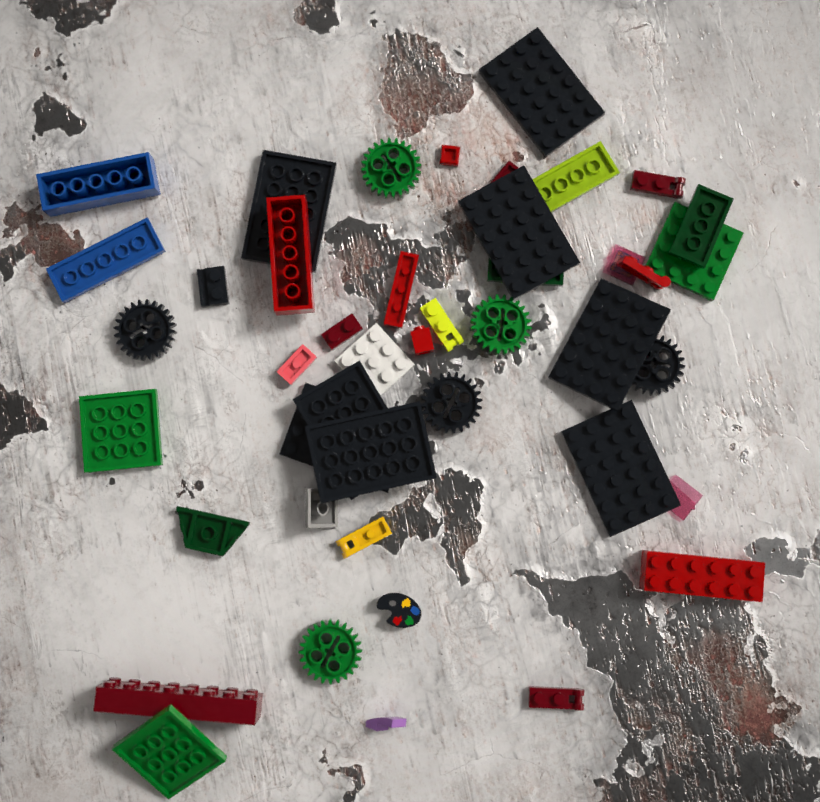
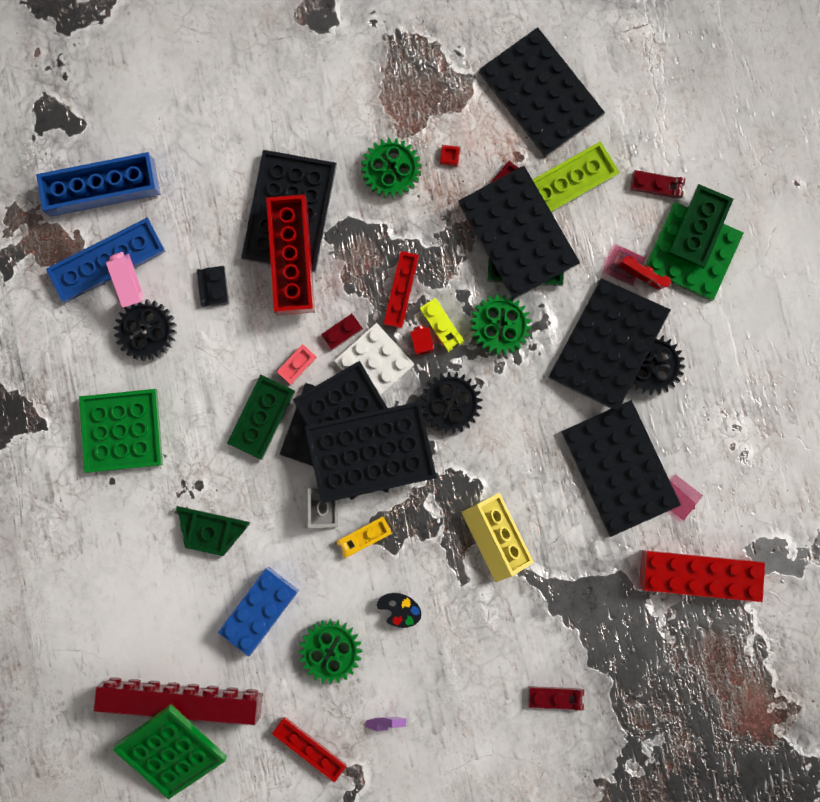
none -> bright pink window [106,252,144,308]
none -> blue brick [218,567,299,656]
none -> dark green plate [227,374,296,460]
none -> red plate [272,716,347,783]
none -> light yellow slope [462,493,534,582]

